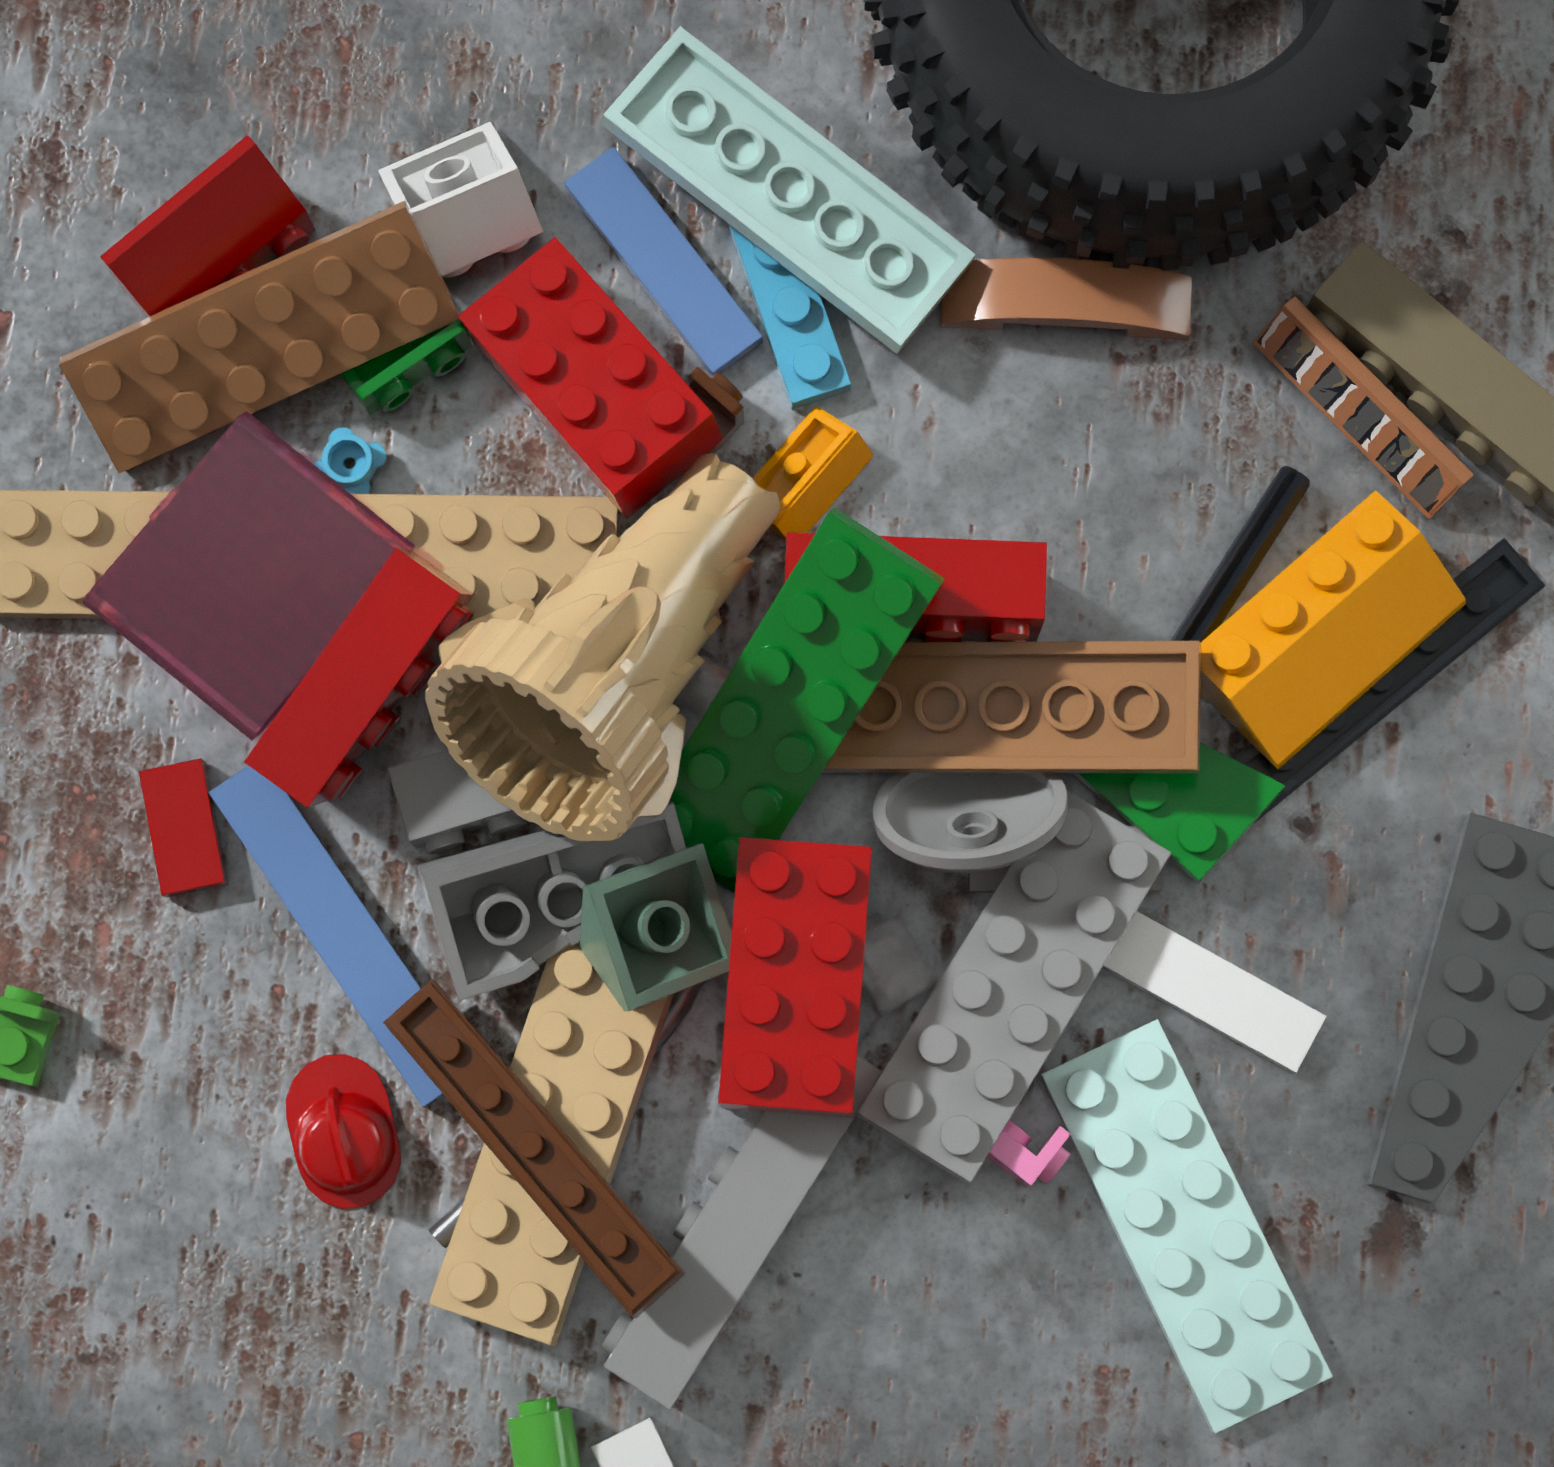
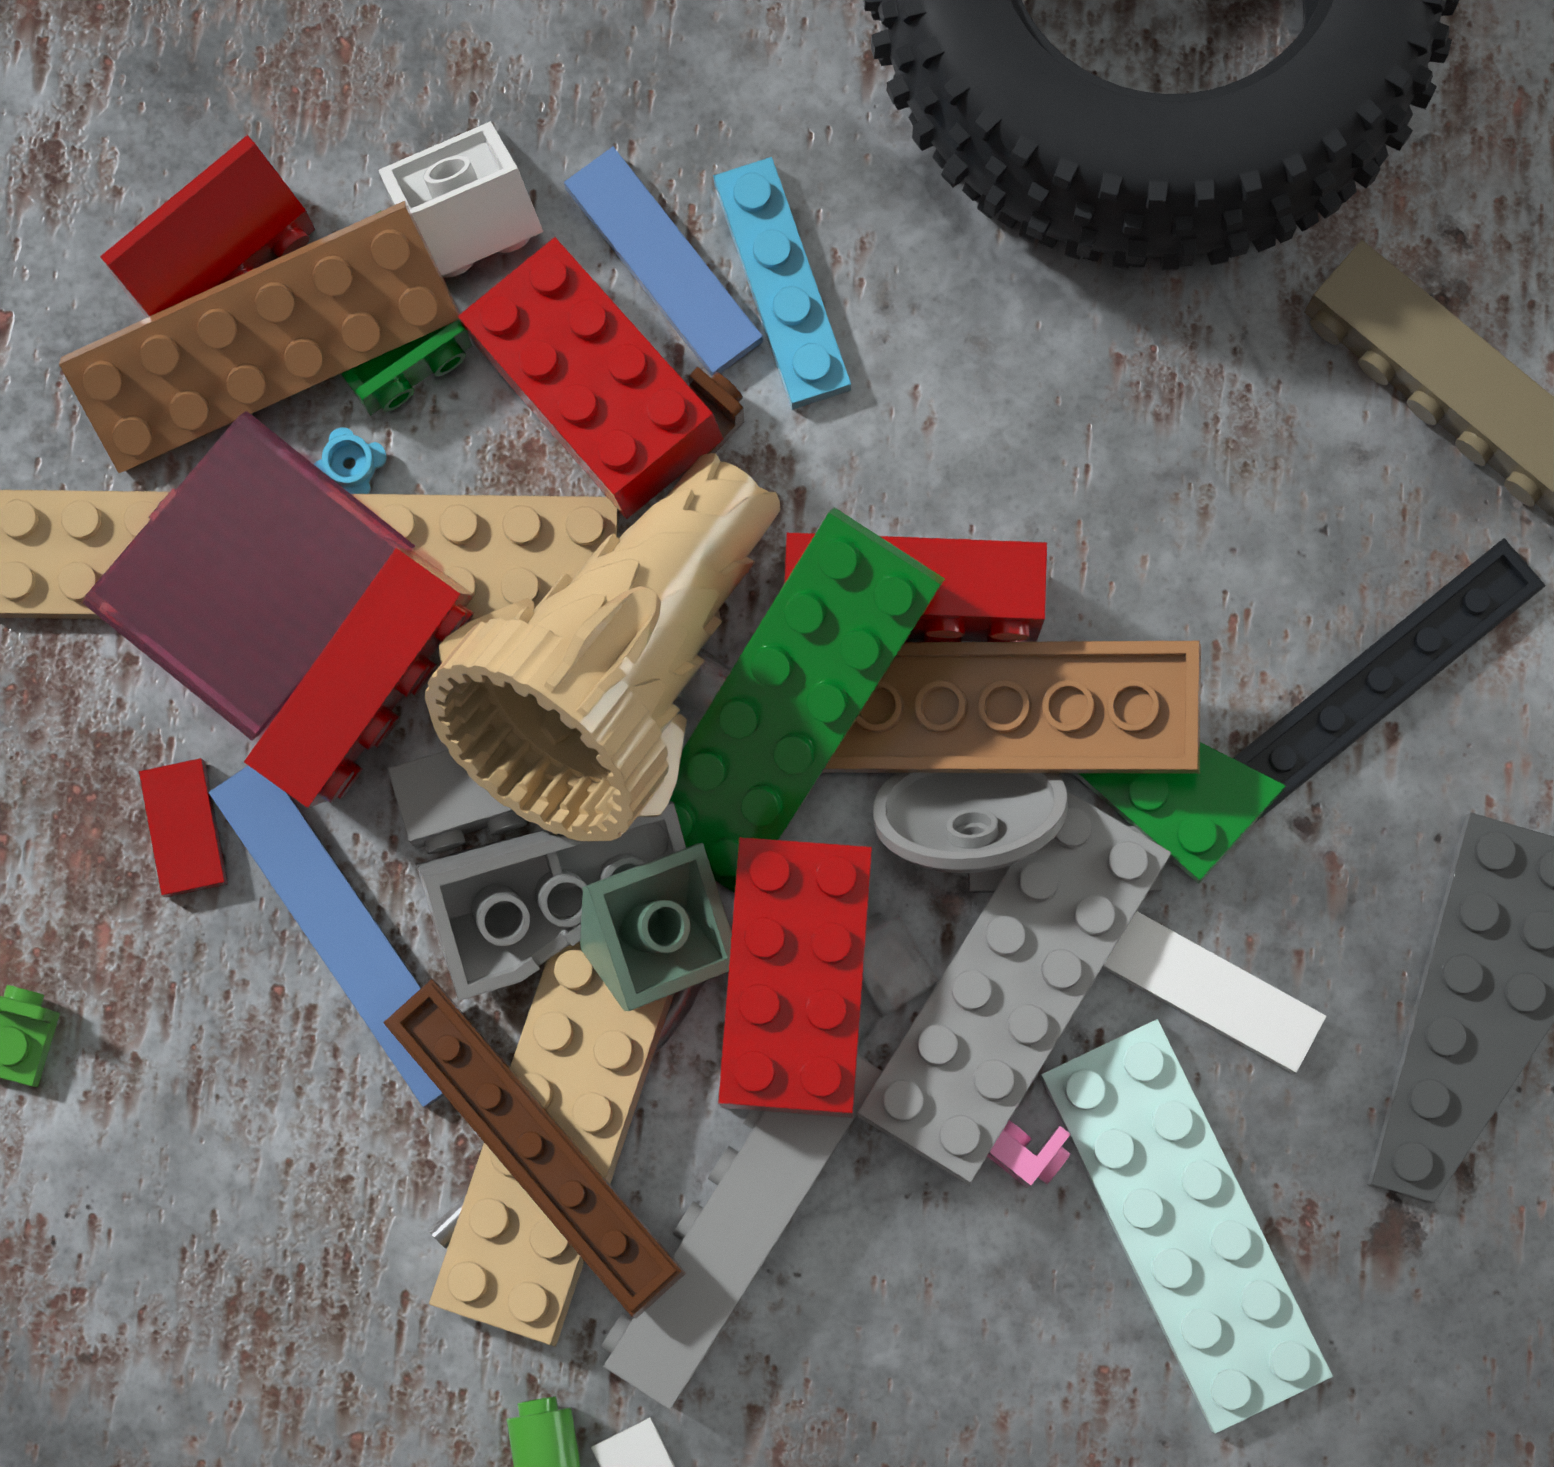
red piece [286,1054,401,1209] -> none
light aqua plate [601,26,976,354] -> none
light orange slope [752,406,873,542] -> none
nougat slope [941,258,1192,340] -> none
black axle [1170,466,1310,643] -> none
light orange slope [1200,490,1466,769] -> none
tile [1252,297,1474,519] -> none

